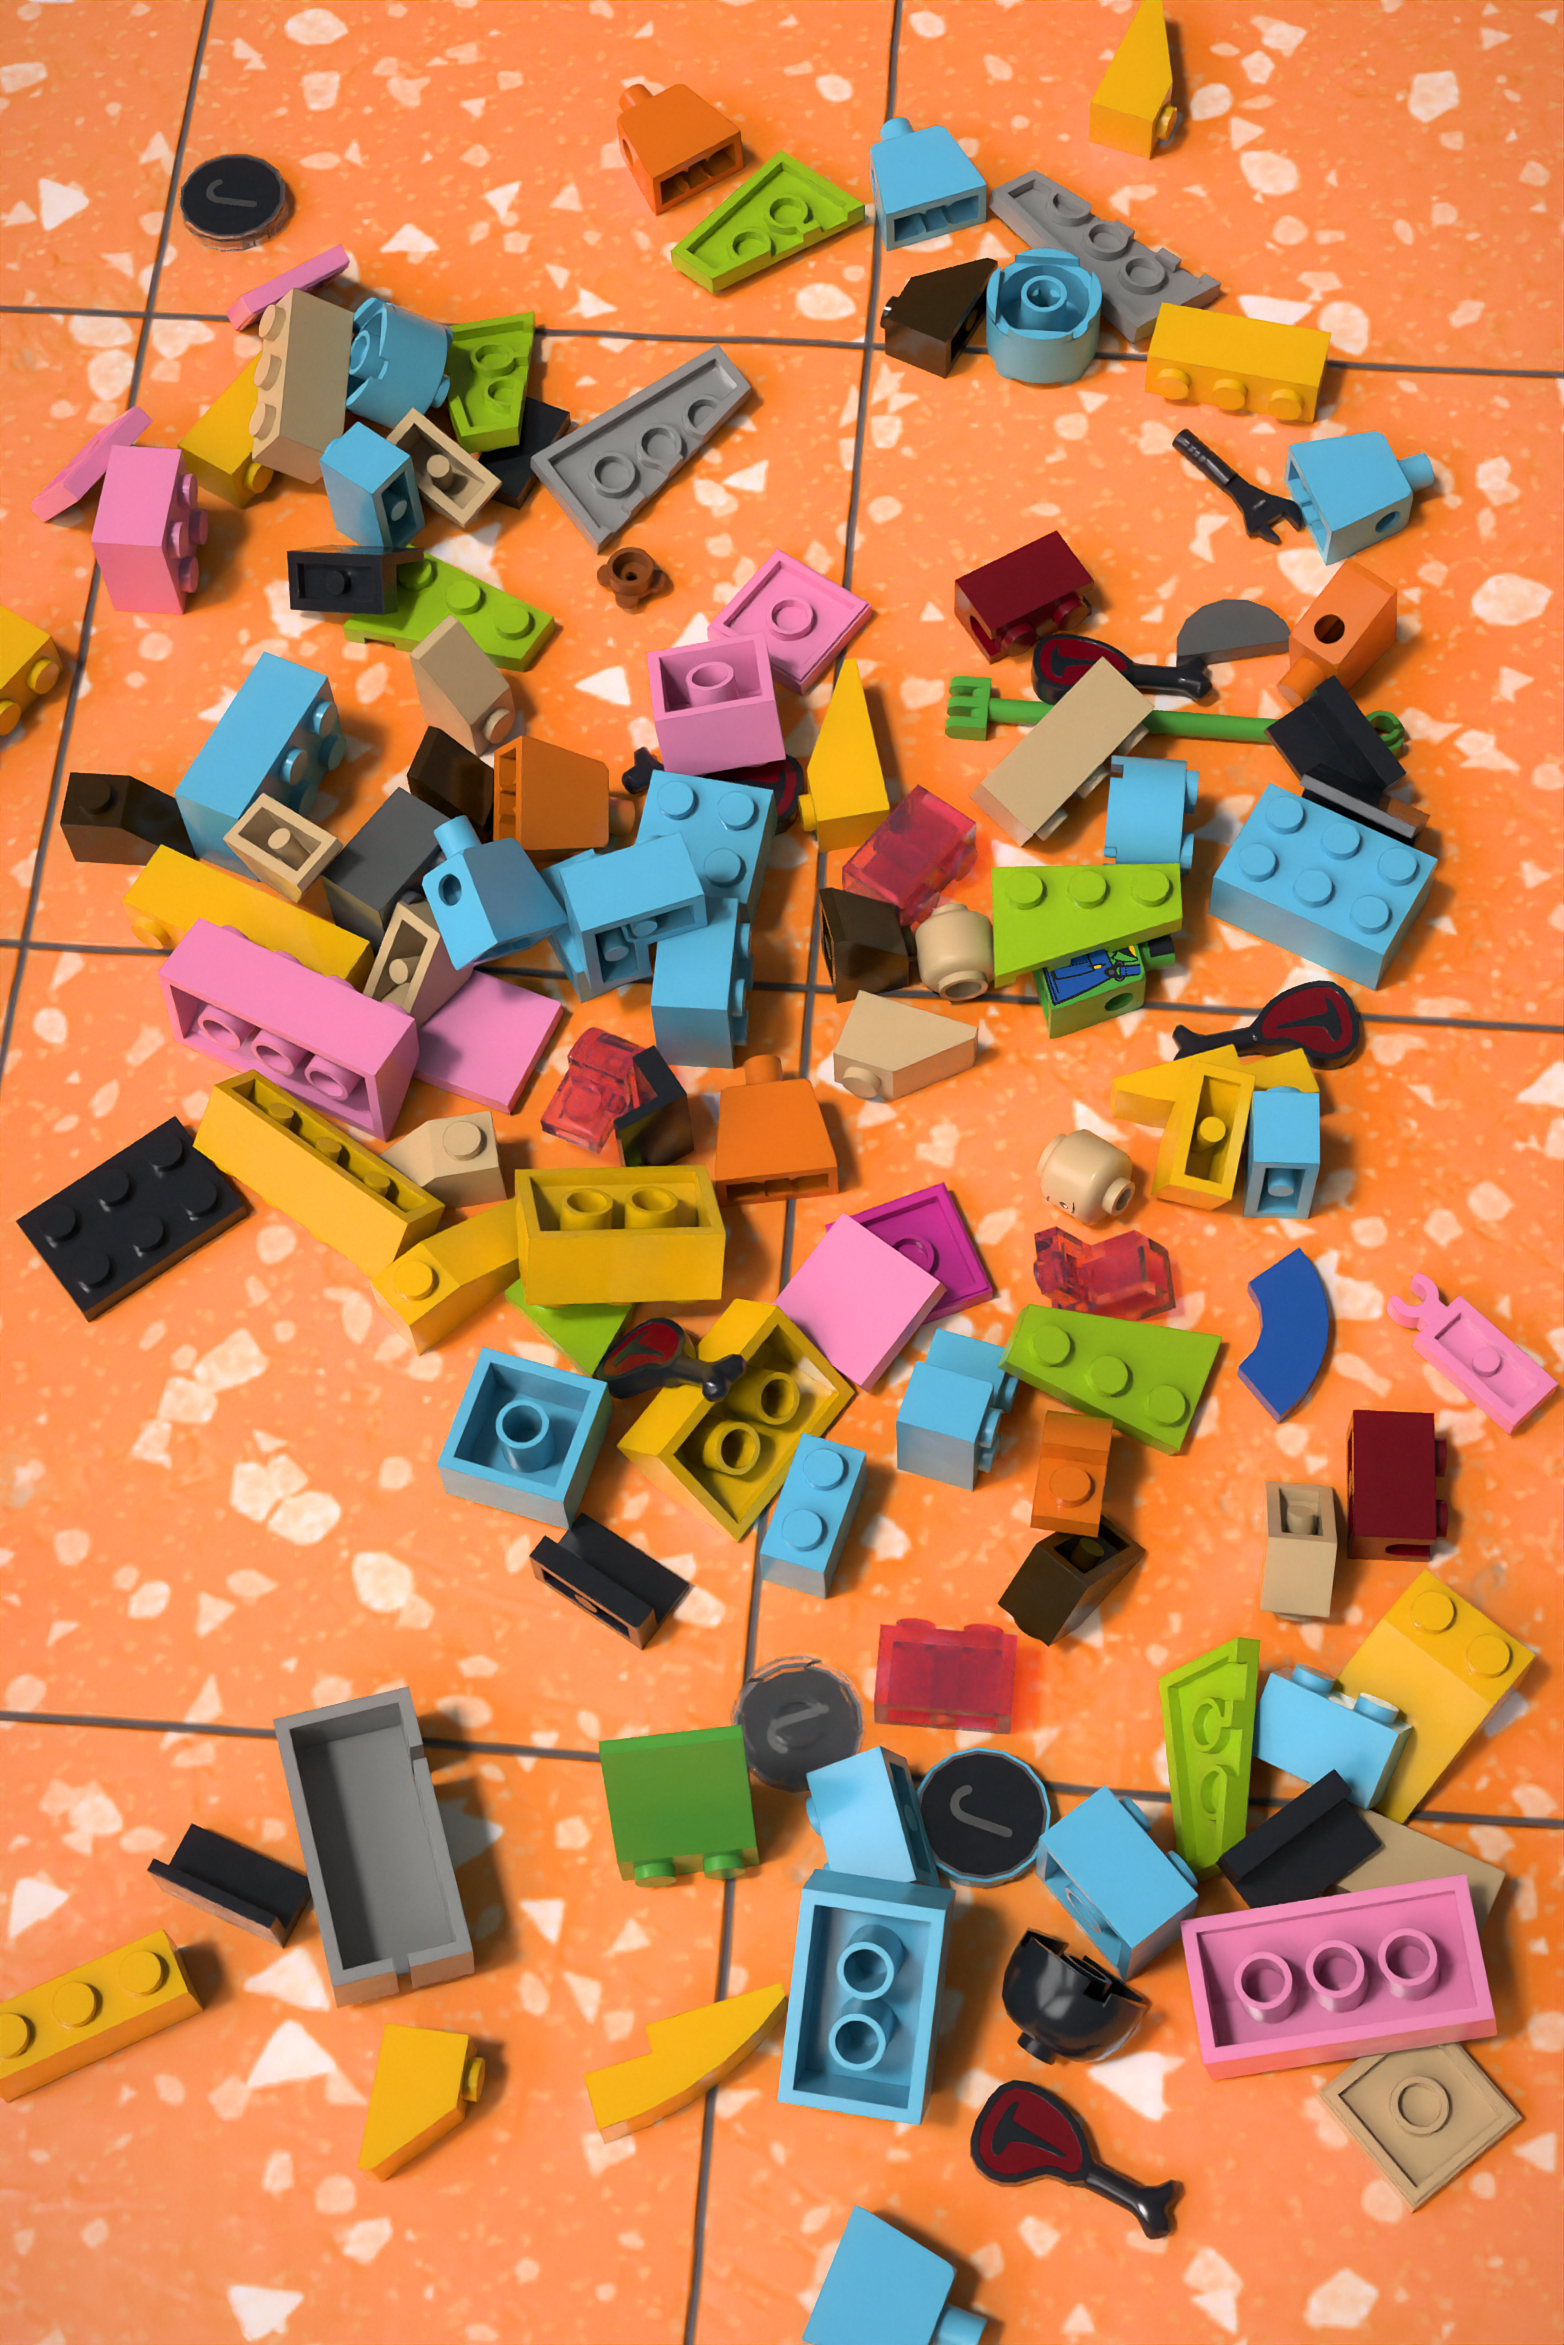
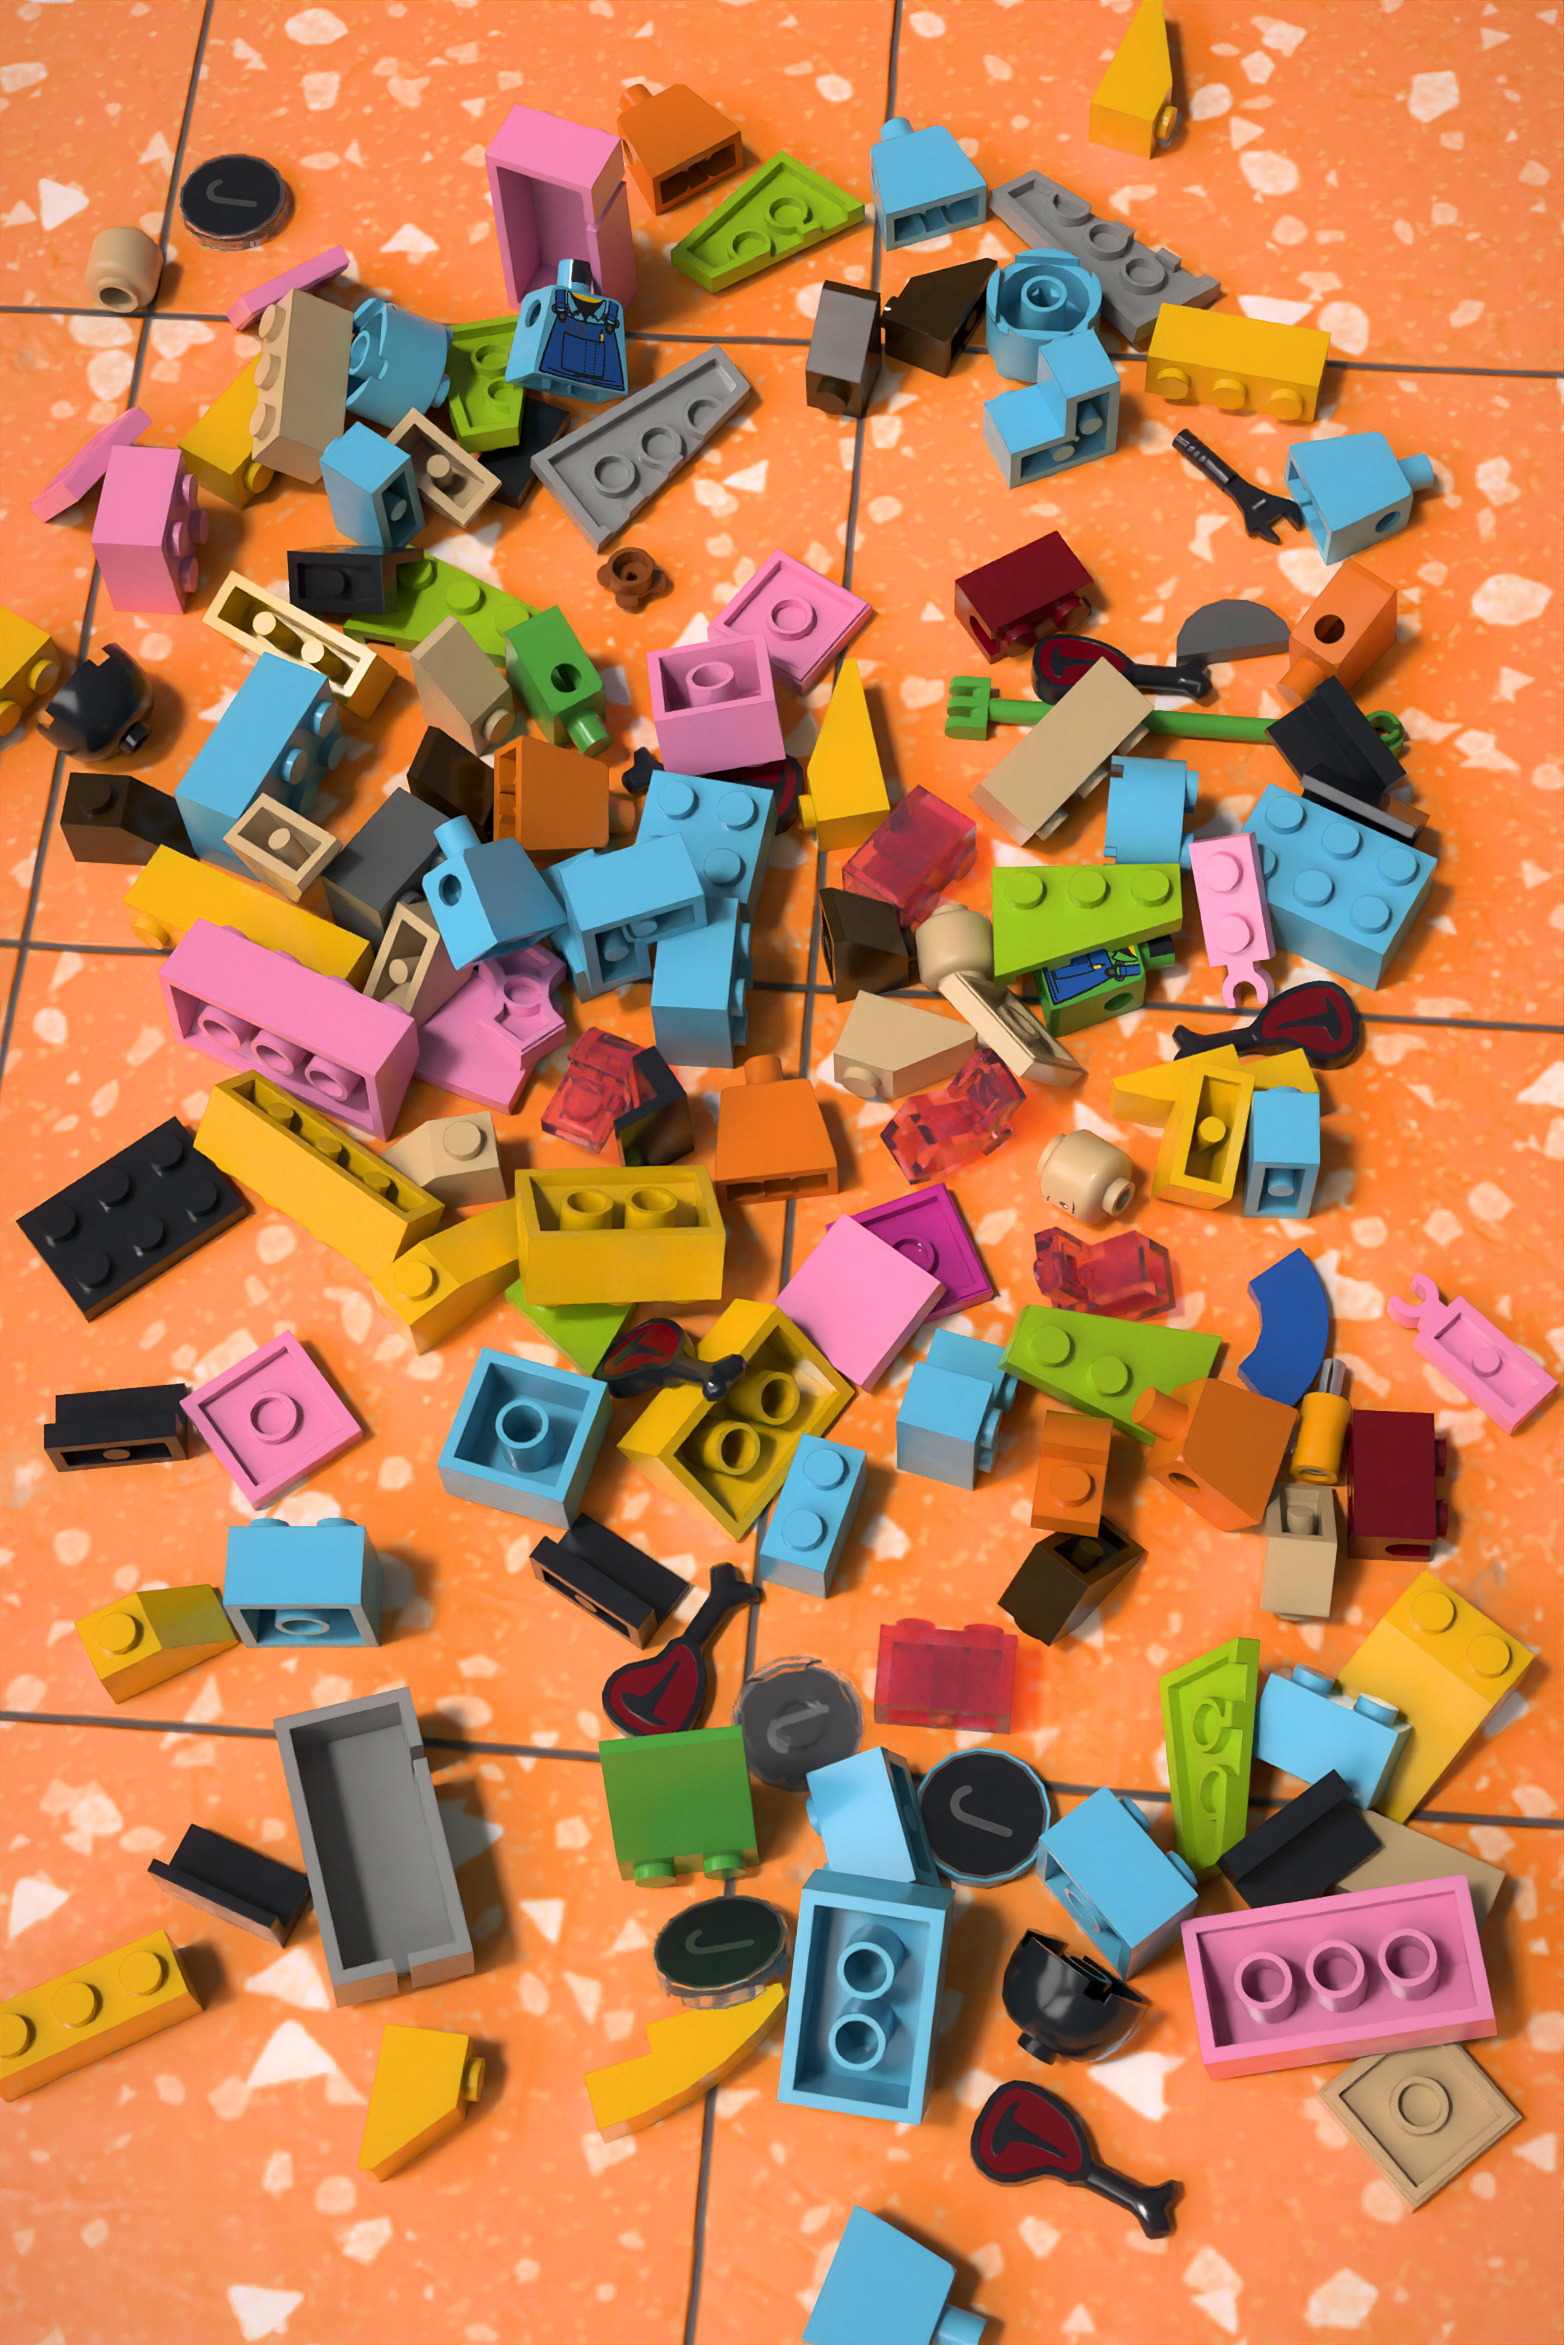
none -> black cylinder [37,642,154,763]
none -> black panel [44,1383,188,1472]
none -> yellow slope [73,1584,239,1705]
none -> tan head [84,226,164,313]
none -> bright pink tile [179,1329,364,1511]
none -> yellow brick [201,570,398,722]
none -> medium azure brick [223,1518,384,1648]
none -> bright pink tile [476,943,567,1071]
none -> bright pink piece [484,103,638,317]
none -> bright green torso [504,604,614,758]
none -> torso [505,259,628,405]
none -> piece [602,1562,759,1738]
none -> tile [650,1895,794,2010]
none -> slope [805,280,882,419]
none -> clear pink brick [879,1047,1027,1185]
none -> tan tile [938,973,1083,1089]
none -> medium azure brick [983,328,1121,489]
none -> orange torso [1131,1377,1298,1533]
none -> bright pink plate [1188,832,1276,1008]
none -> light orange piece [1289,1358,1352,1485]

